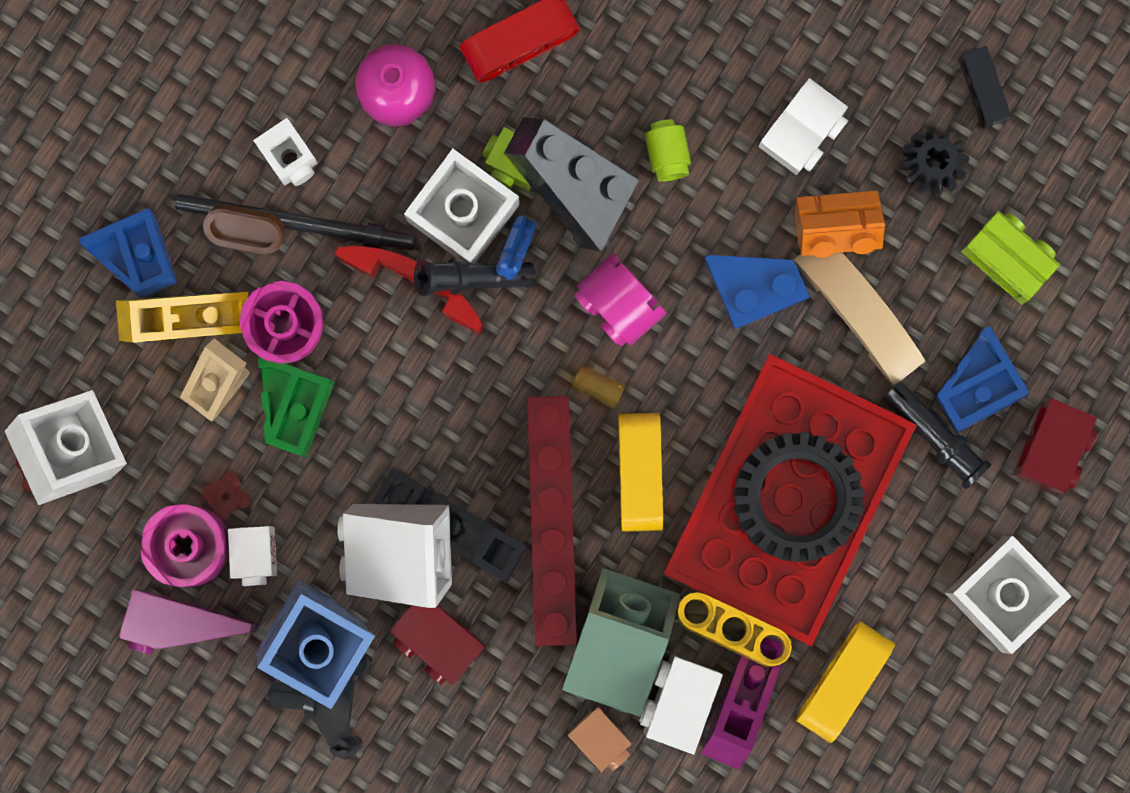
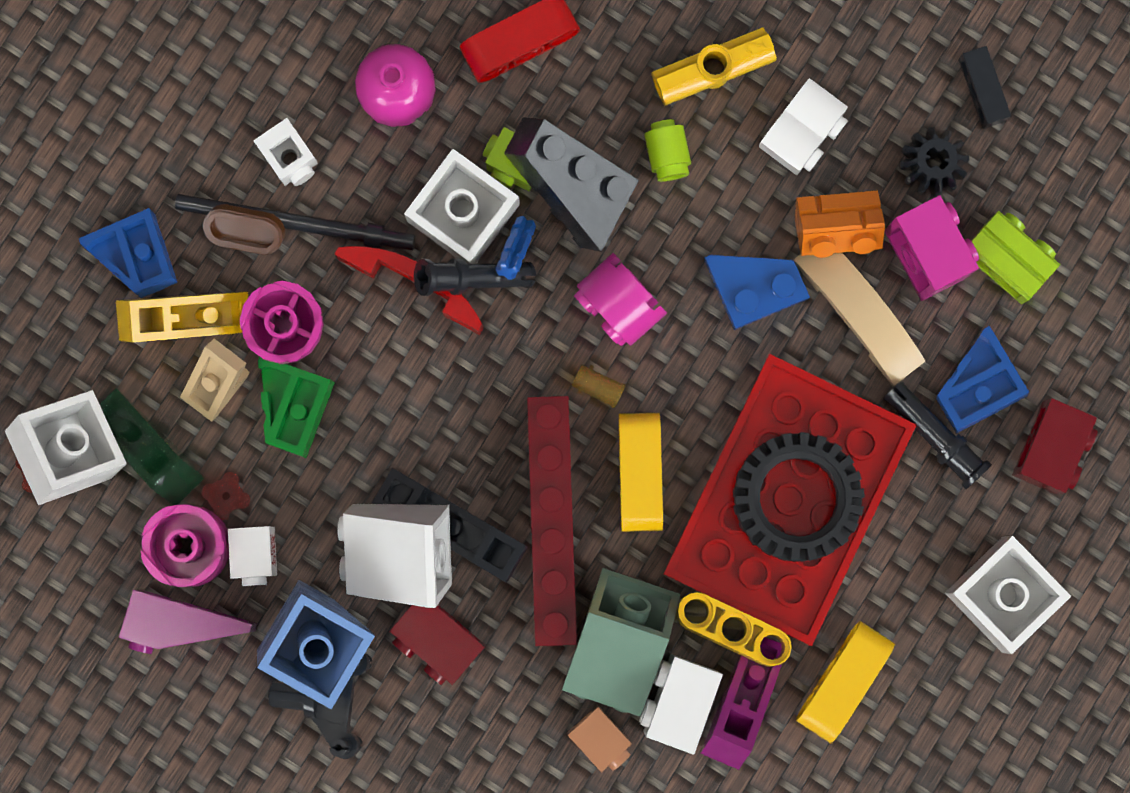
none -> clear green slope [99,388,205,505]
none -> yellow piece [651,27,777,106]
none -> dark pink brick [884,195,979,301]

